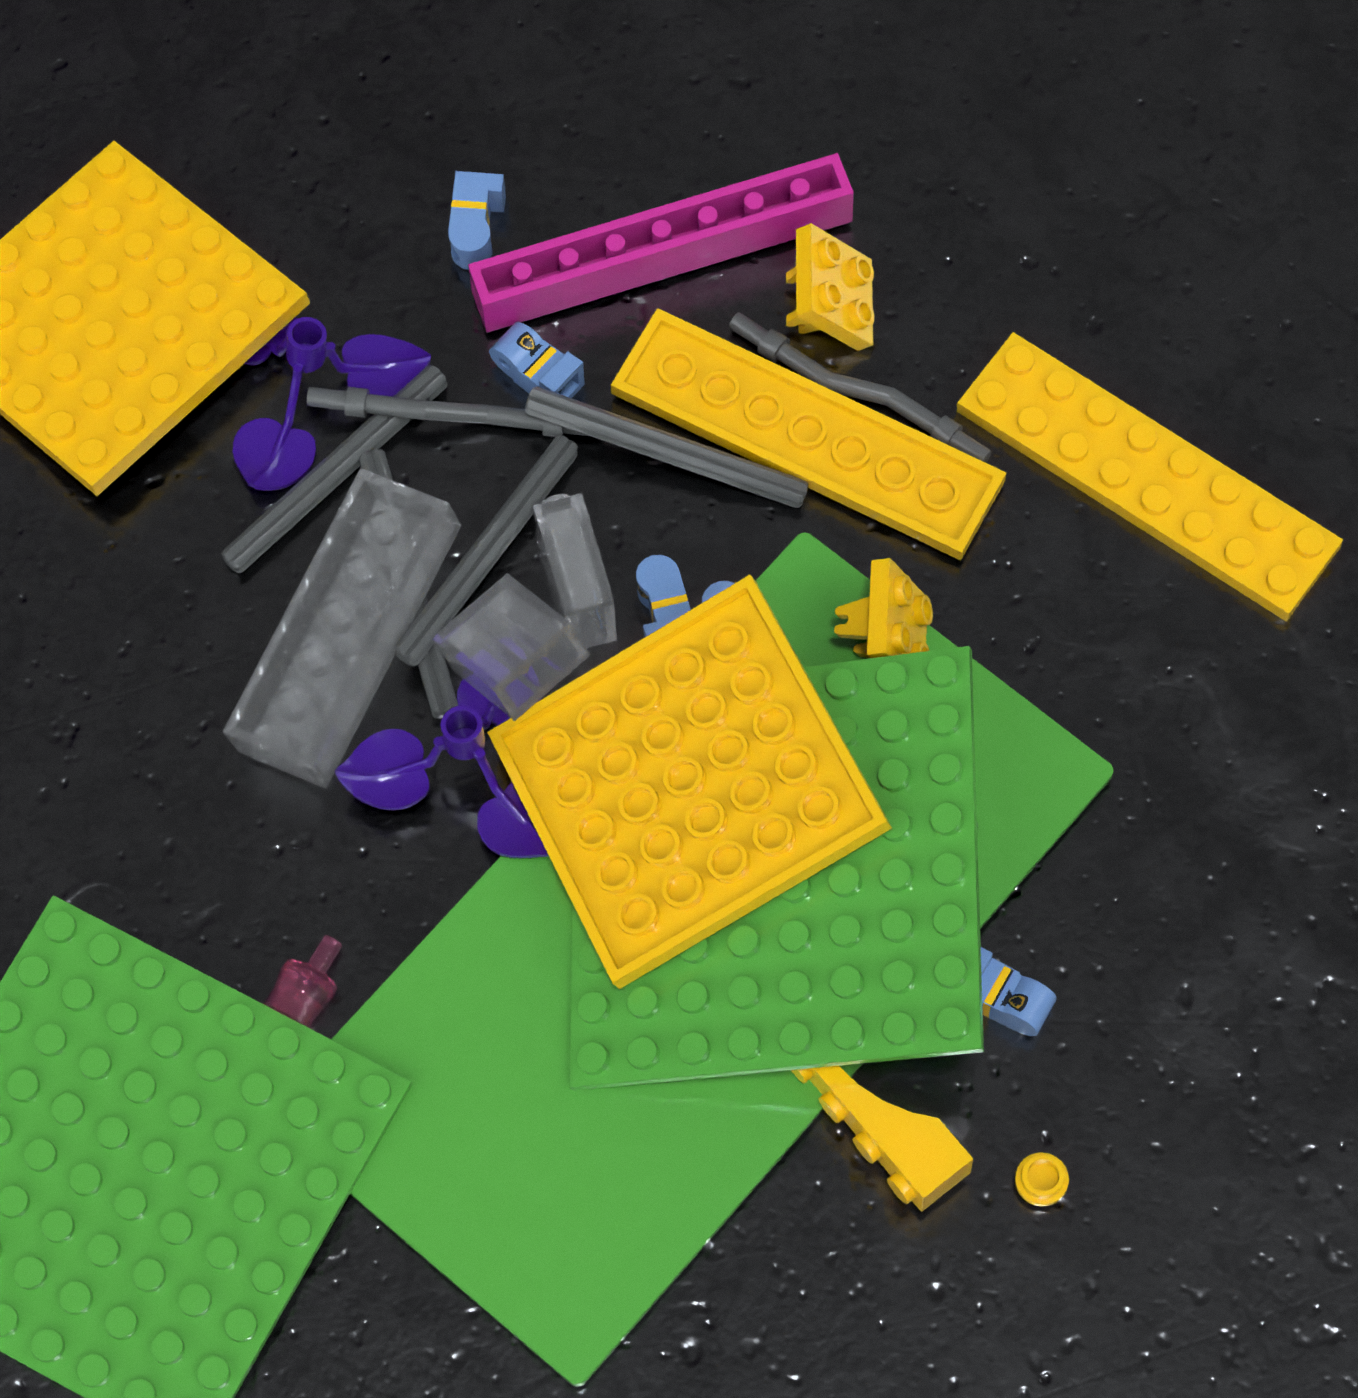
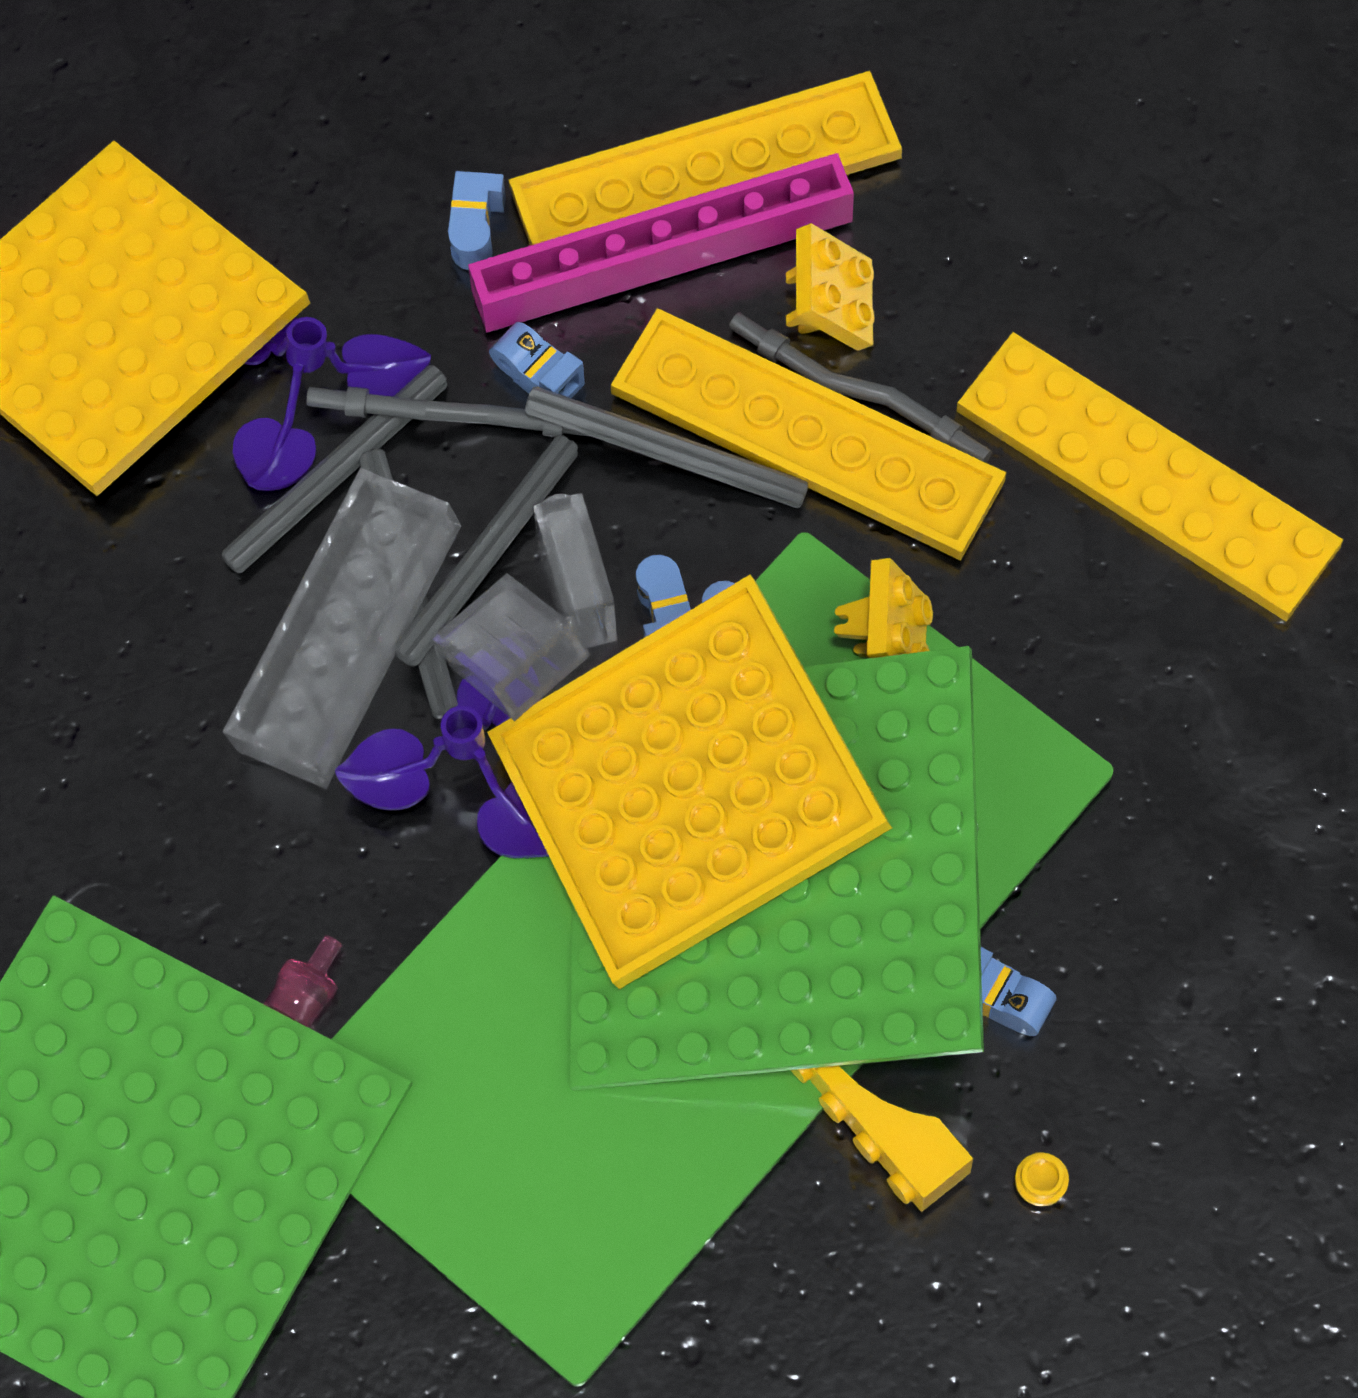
none -> yellow plate [508,71,902,245]

